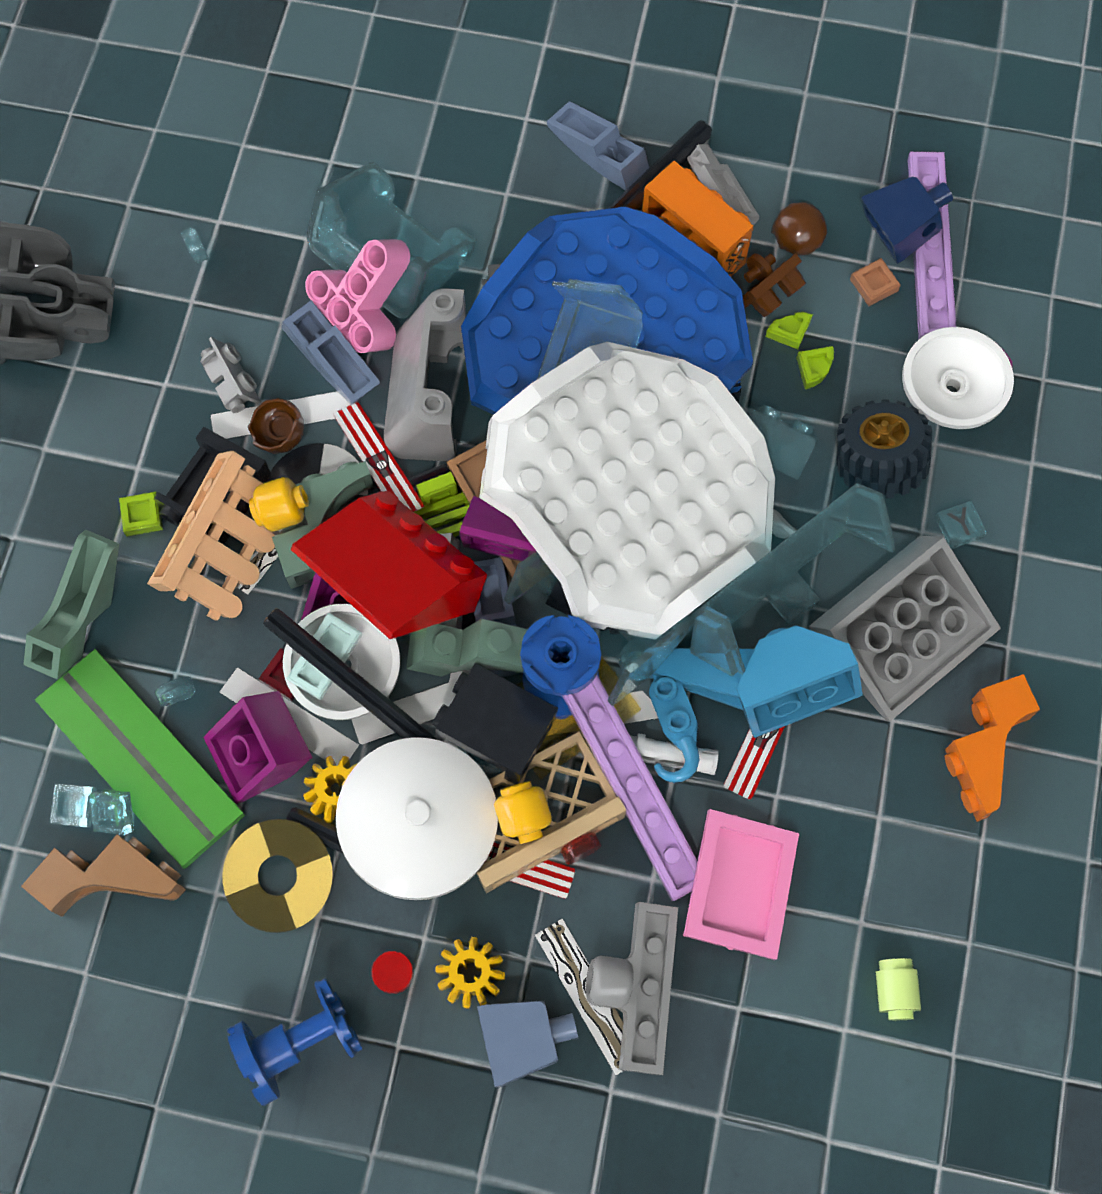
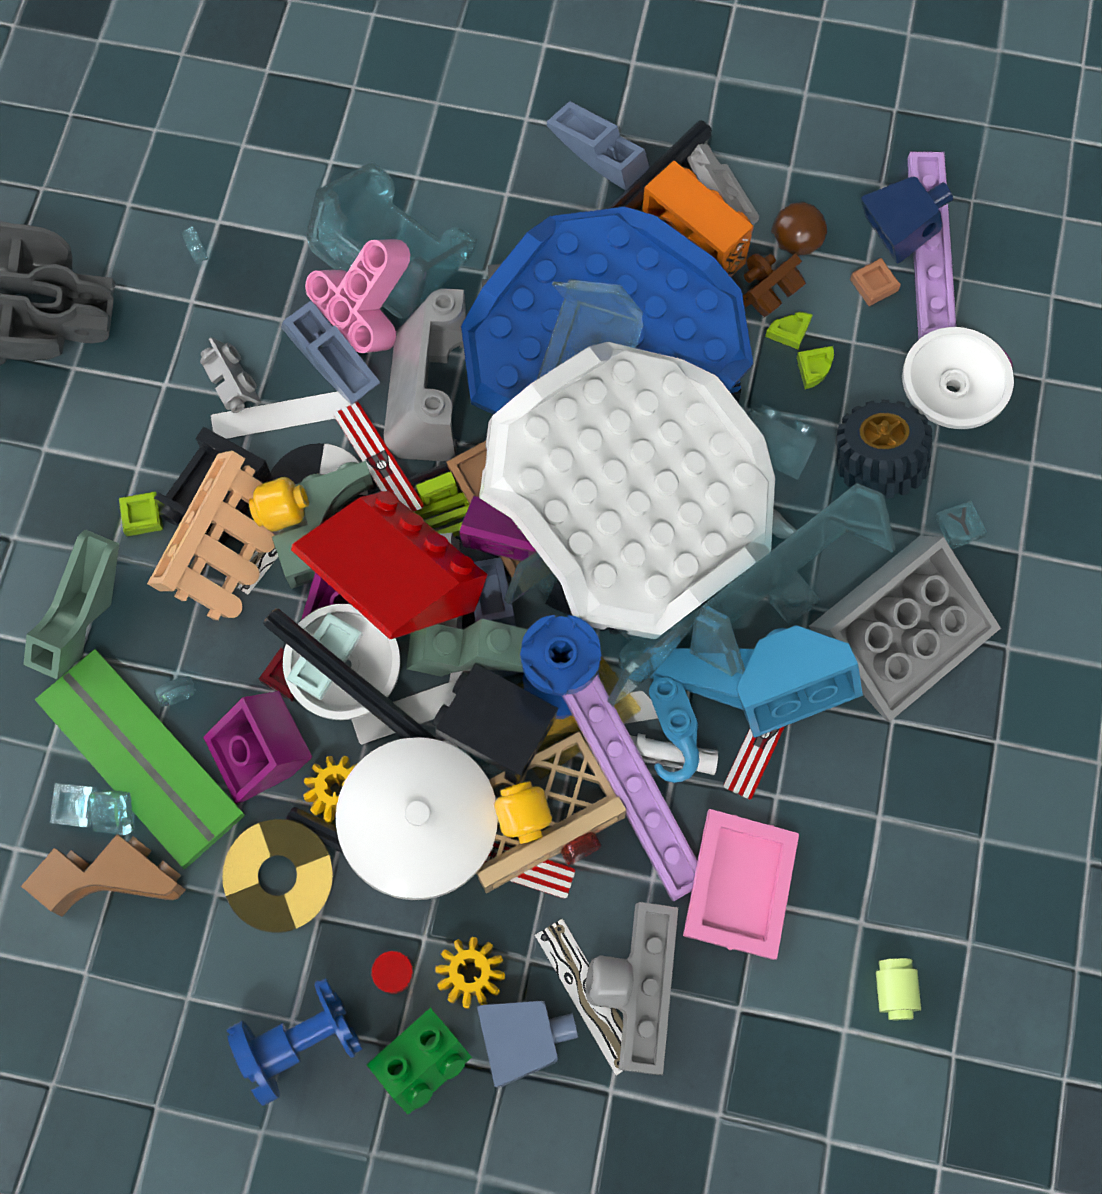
white sticker [220,668,359,766] -> none
reddish brown hair [247,398,304,454] -> none
orange arch [945,674,1040,822] -> none
none -> green brick [366,1008,472,1115]

